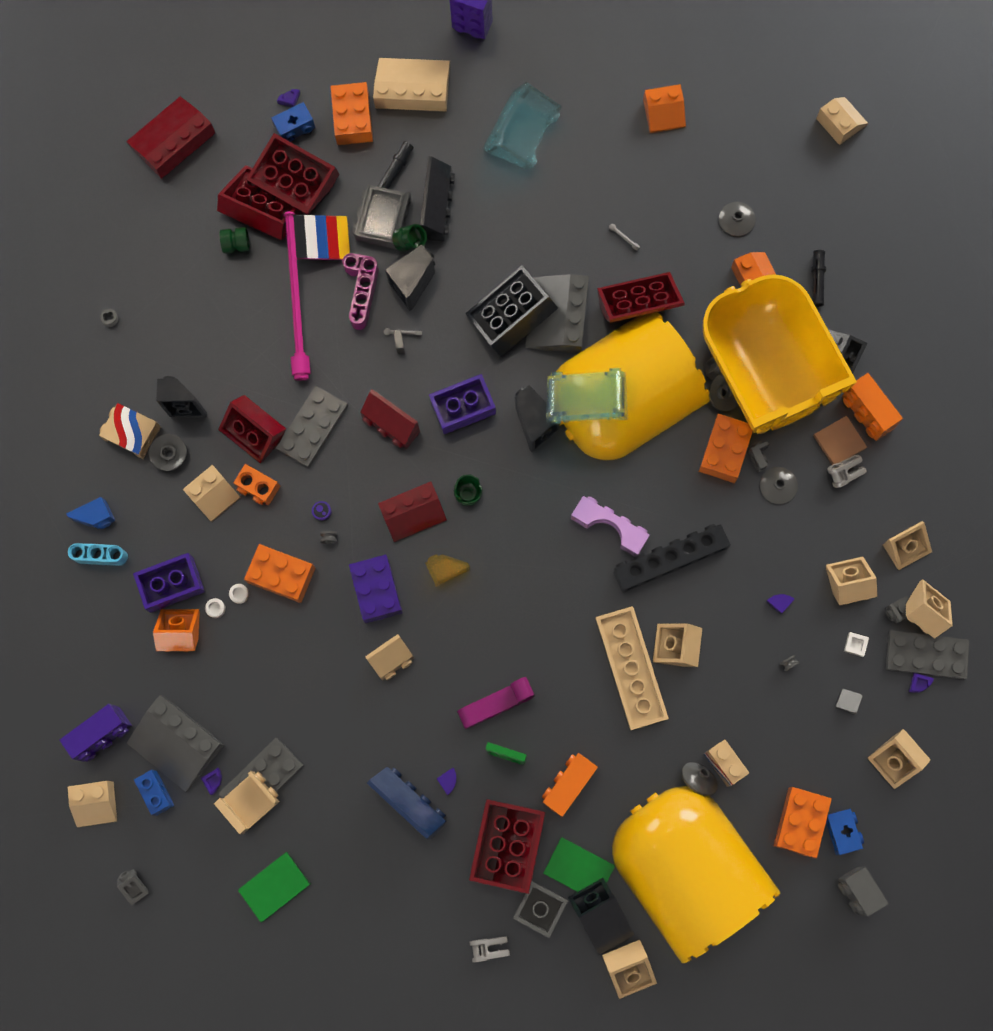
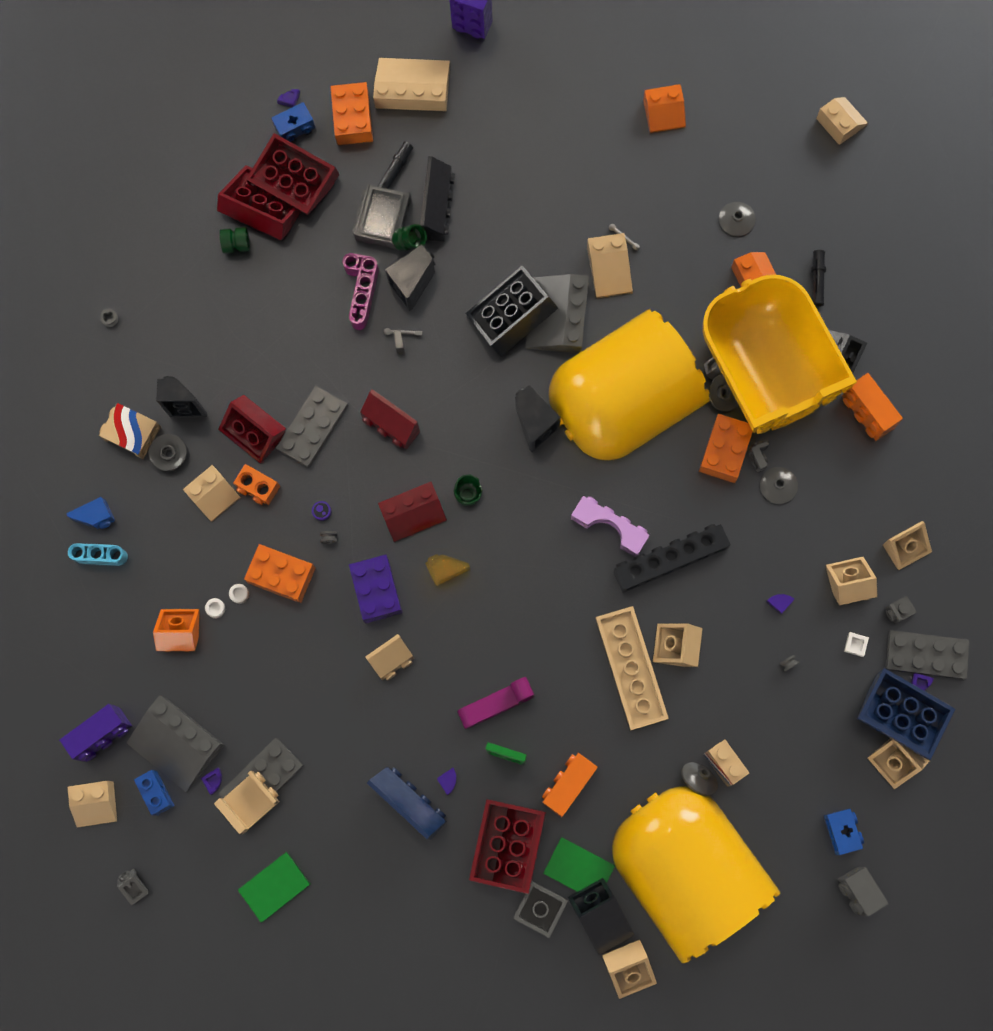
dark red slope [126,96,215,179] -> none
dark purple brick [133,553,205,613] -> none
flag [284,211,350,381] -> none
dark purple brick [429,374,496,434] -> none
light grey piece [469,936,510,962] -> none
clear light blue windscreen [483,82,562,169] -> none
clear light blue windscreen [546,368,628,424] -> none
dark red slope [597,272,685,323] -> none
orange brick [774,787,832,858] -> none
medium nougat tile [813,416,867,465] -> none
light grey piece [827,455,867,488] -> none
slope [835,689,863,715] -> none
tan slope [906,579,953,639] -> none
none -> tan slope [587,233,633,298]
none -> dark blue slope [857,668,955,761]

